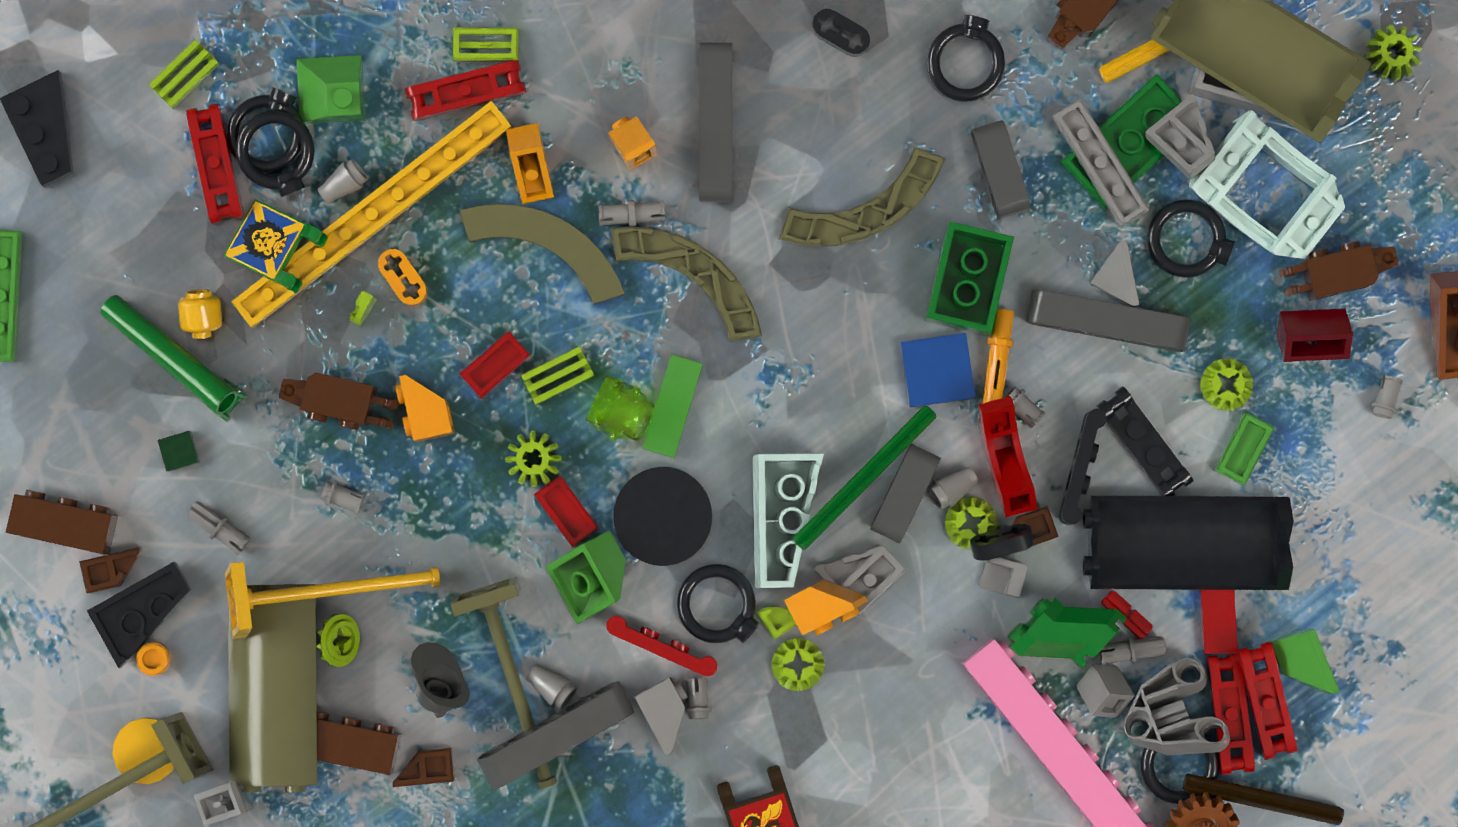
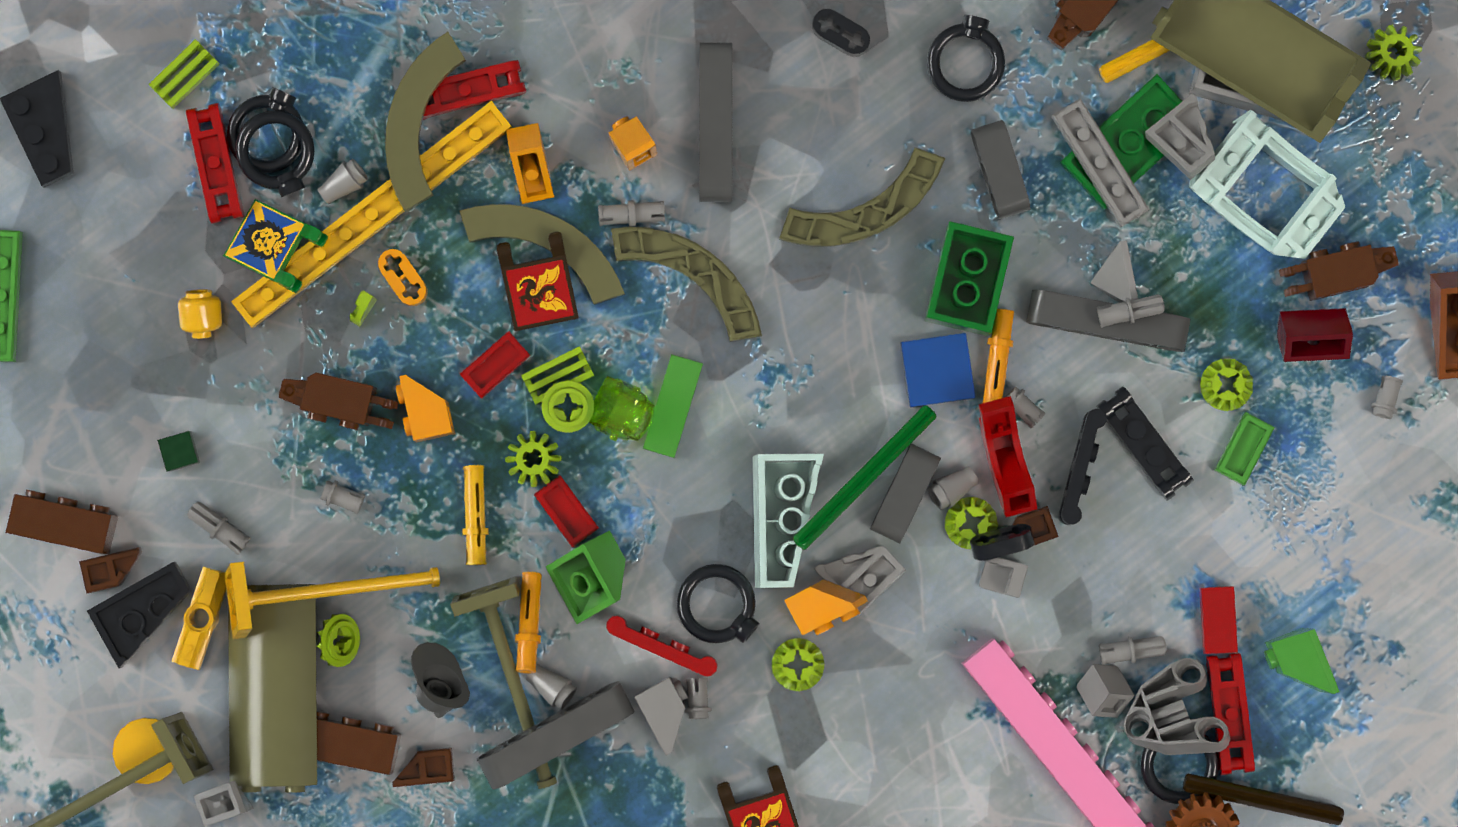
green axle [100,295,248,422] -> none
light orange tile [136,642,171,676] -> none
bright green slope [296,55,366,124] -> none
lime tile [453,27,519,62] -> none
black tile [613,467,712,566] -> none
lime tile [757,606,797,640] -> none
green brick [1007,598,1127,668] -> none
black cylinder [1083,496,1294,590] -> none
red piece [1101,590,1153,639] -> none
black piece [1147,199,1235,278] -> none
red plate [1237,641,1297,760] -> none
none -> yellow piece [172,566,226,670]
none -> olive tile [385,31,466,212]
none -> yellow pin [462,465,489,565]
none -> flag [497,231,579,331]
none -> light orange pin [515,572,542,674]
none -> lime gear [541,379,594,433]
none -> light grey axle [1097,294,1165,328]

